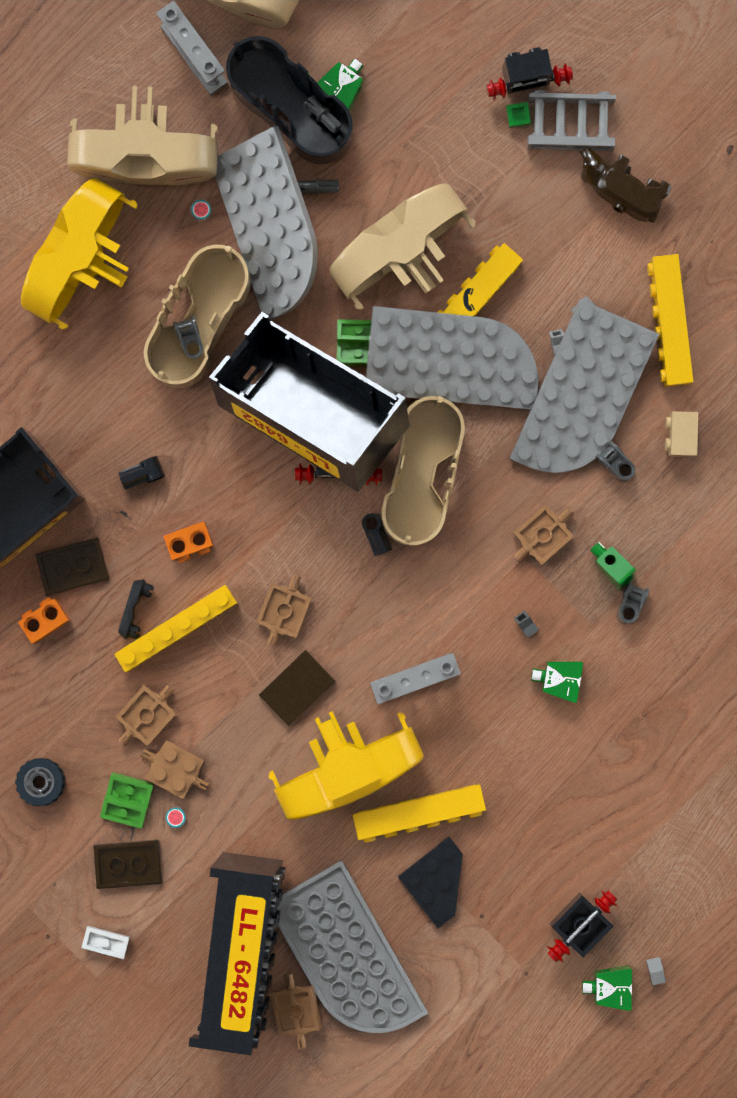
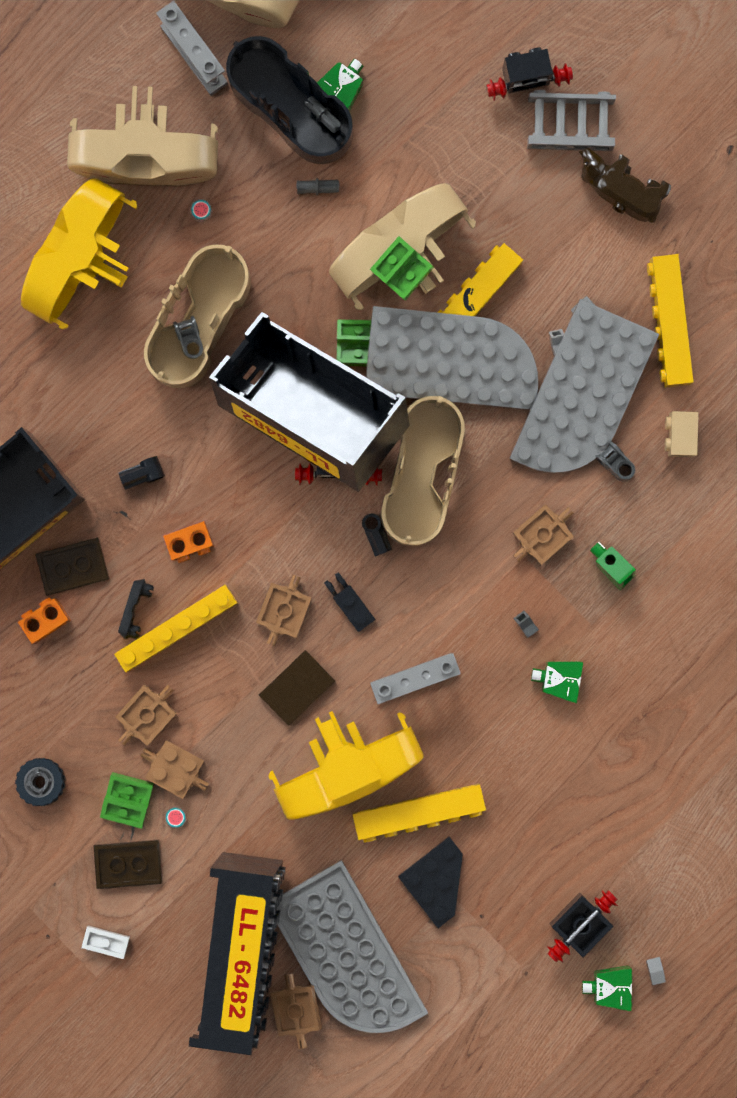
light grey plate [215,126,318,321] -> none
green plate [506,102,531,128] -> none
dark grey piece [617,581,650,624] -> none
none -> black hinge [324,572,376,632]
none -> bright green slope [370,236,434,300]

